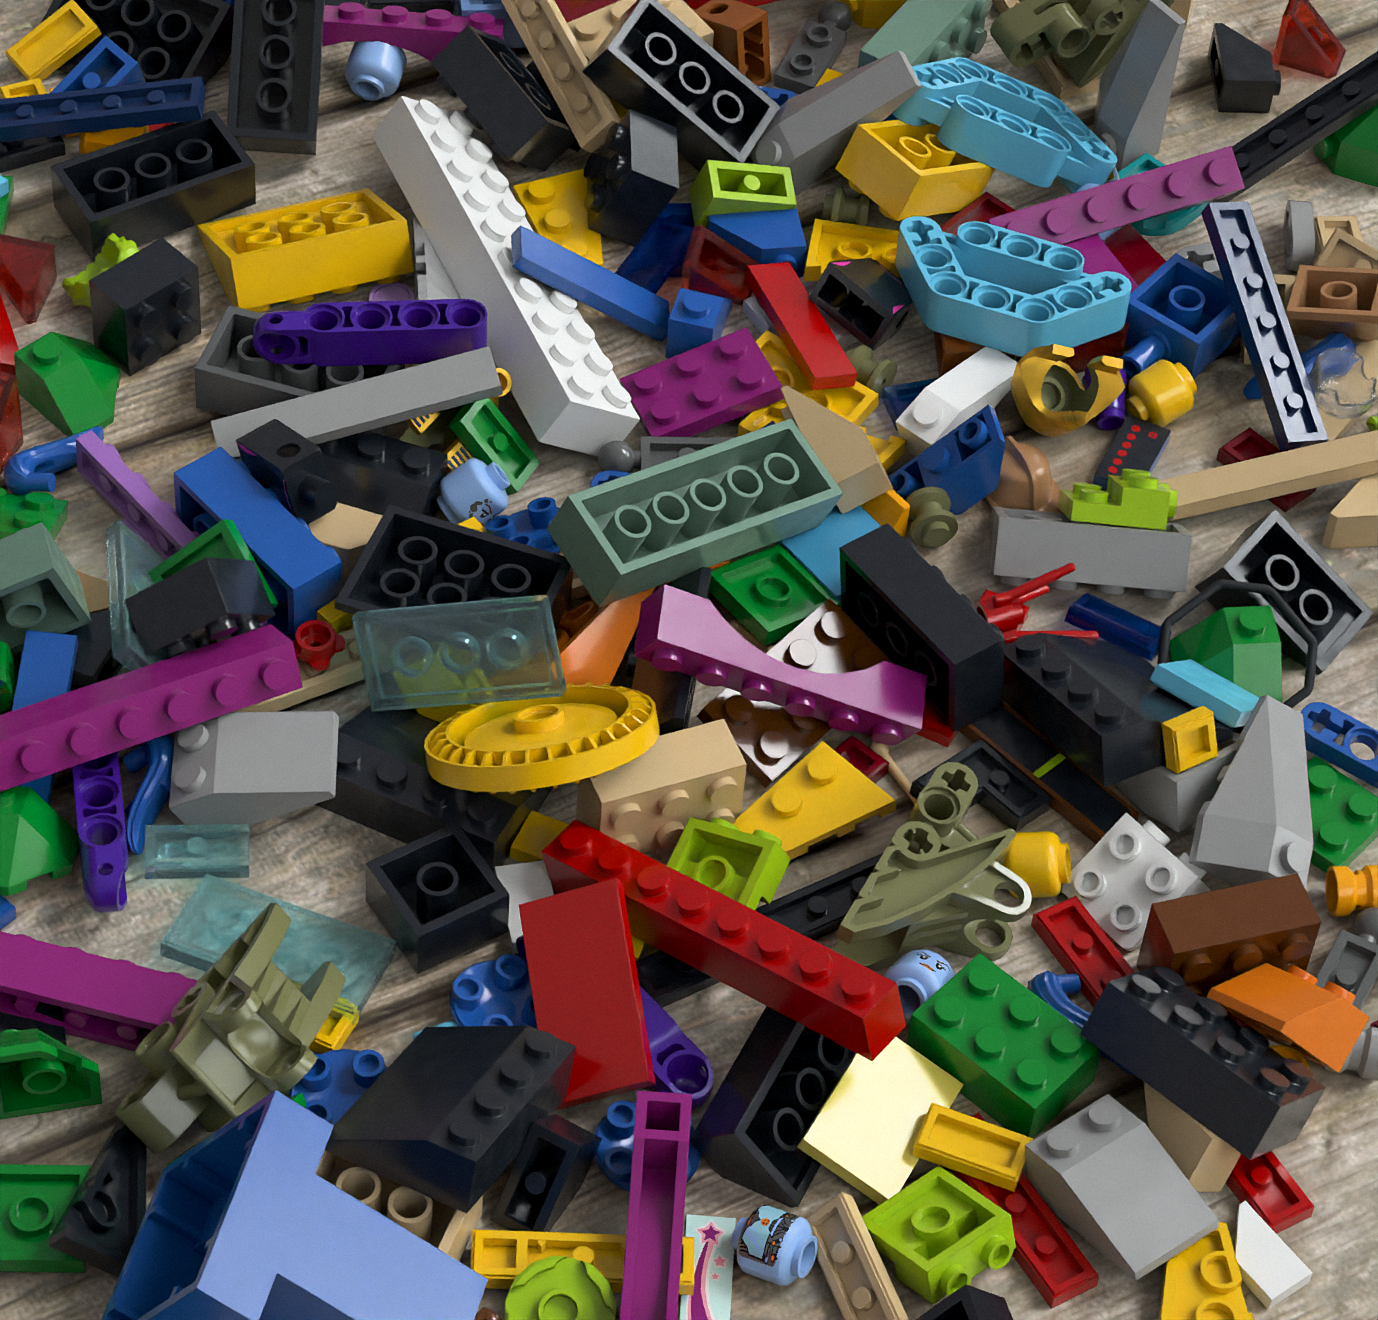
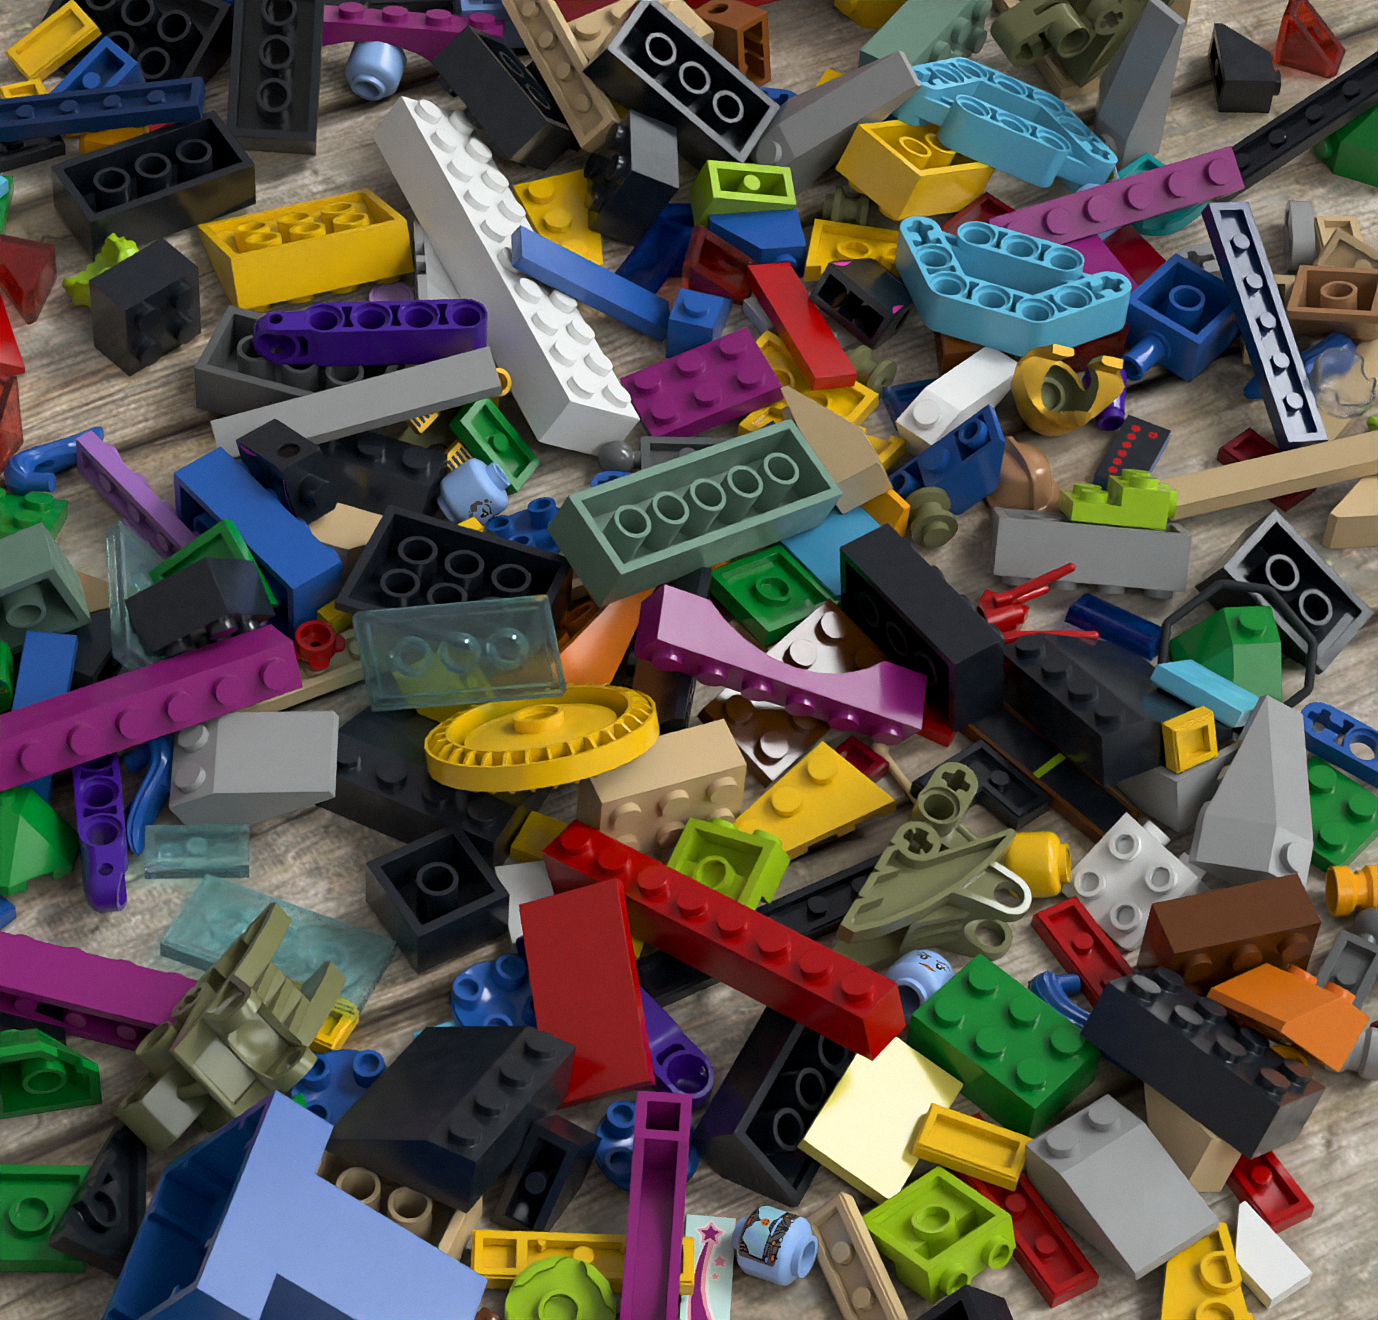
green slope [14,331,121,437] -> none
dark grey plate [774,0,852,95] -> none
yellow head [1126,359,1197,427] -> none

